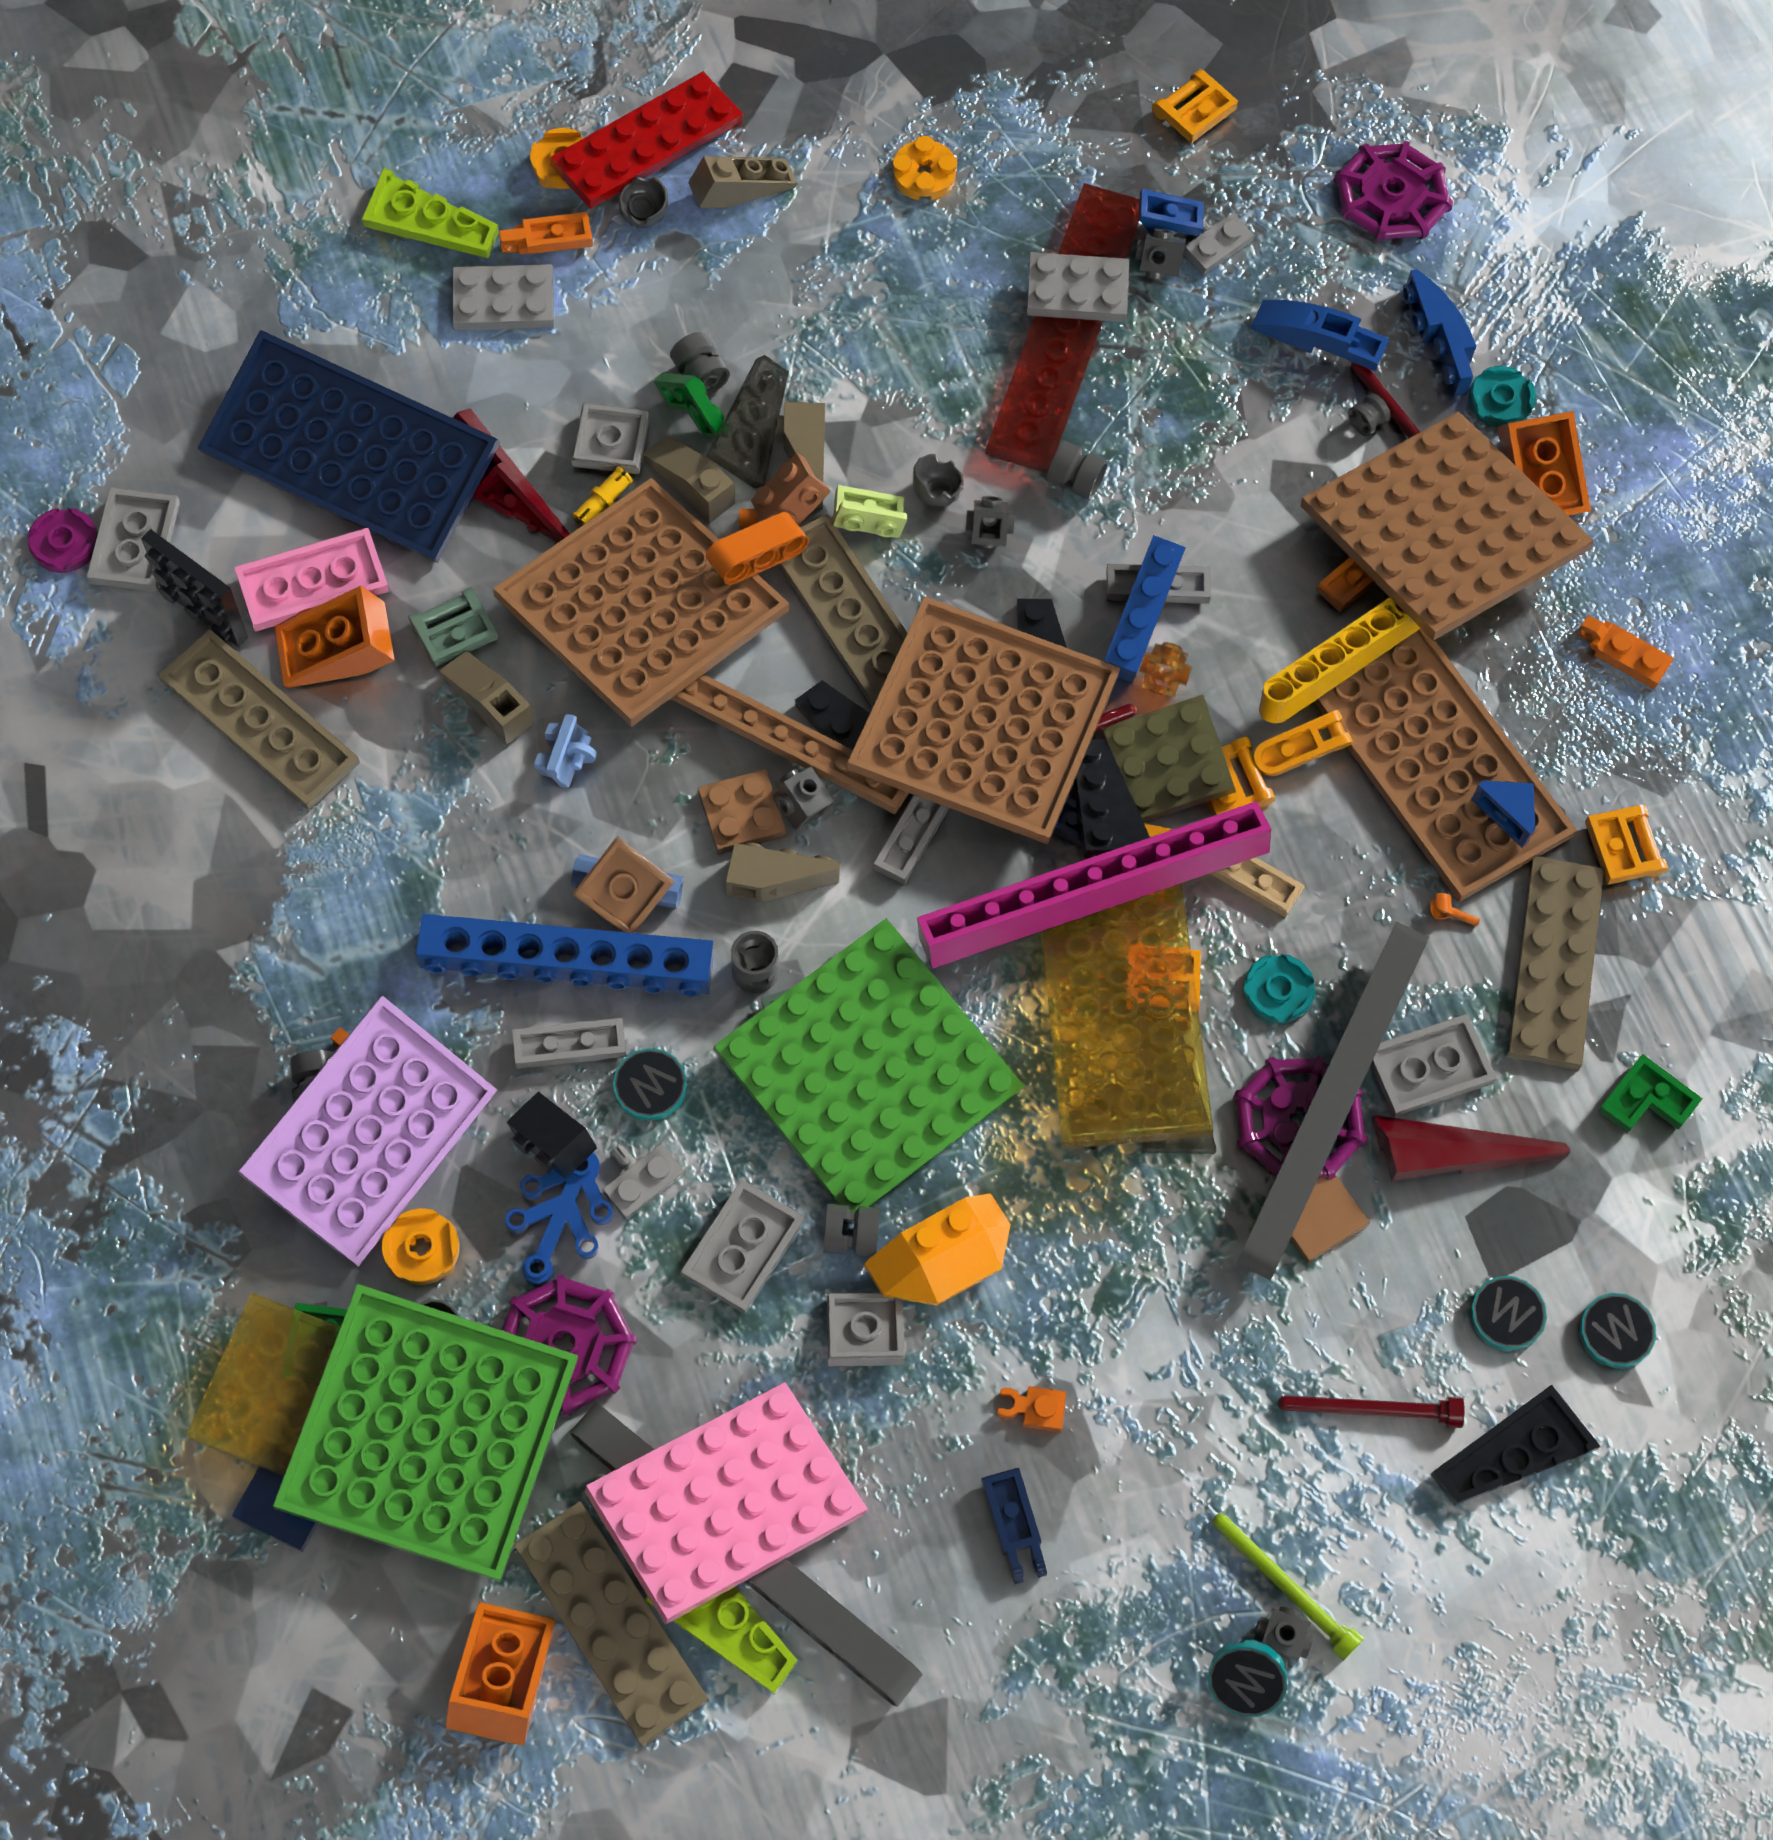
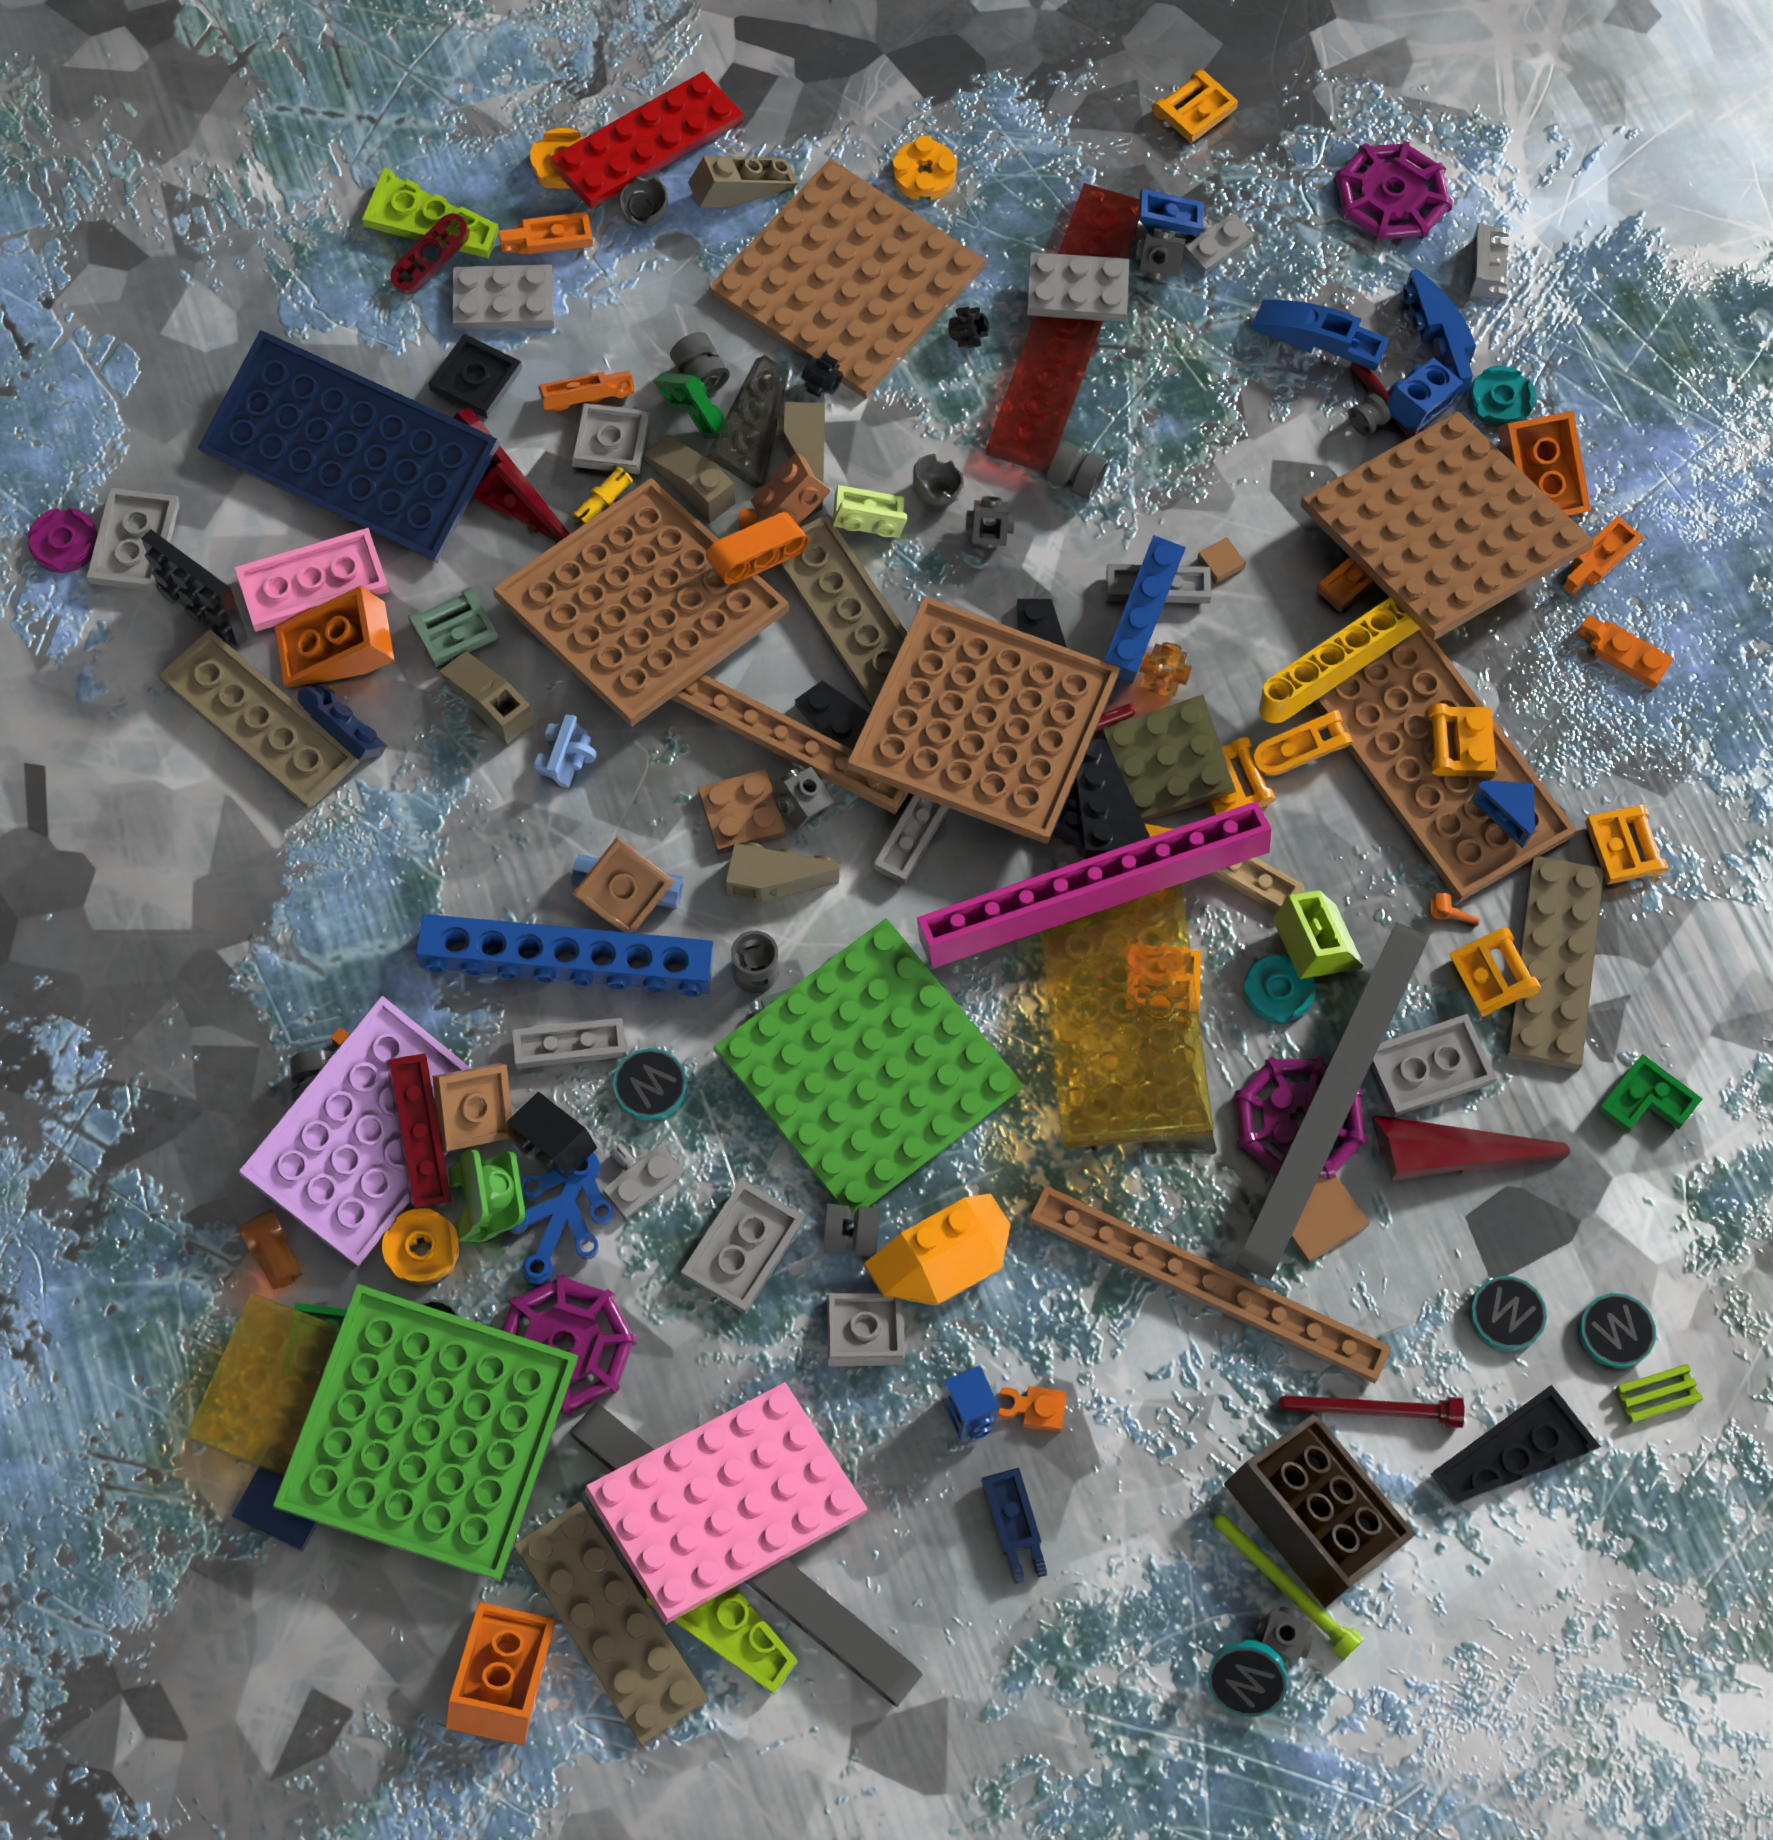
none -> clear orange piece [238,1208,303,1290]
none -> dark blue hinge [297,684,387,760]
none -> dark red plate [386,1053,452,1209]
none -> dark red beam [390,213,470,294]
none -> black plate [429,334,522,419]
none -> medium nougat plate [432,1063,514,1151]
none -> bright green piece [448,1150,525,1242]
none -> orange hinge [538,370,635,411]
none -> medium nougat plate [709,159,986,399]
none -> black gear [801,353,843,398]
none -> blue brick [941,1365,1000,1441]
none -> black gear [948,306,989,348]
none -> medium nougat plate [1029,1185,1392,1384]
none -> medium nougat tile [1197,537,1246,584]
none -> dark brown slope [1224,1413,1416,1608]
none -> lime slope [1272,890,1364,979]
none -> blue brick [1387,358,1464,434]
none -> light orange plate [1428,703,1496,777]
none -> light orange plate [1449,927,1541,1017]
none -> light grey hinge [1470,222,1509,300]
none -> orange hinge [1562,516,1644,596]
none -> lime tile [1615,1364,1703,1424]

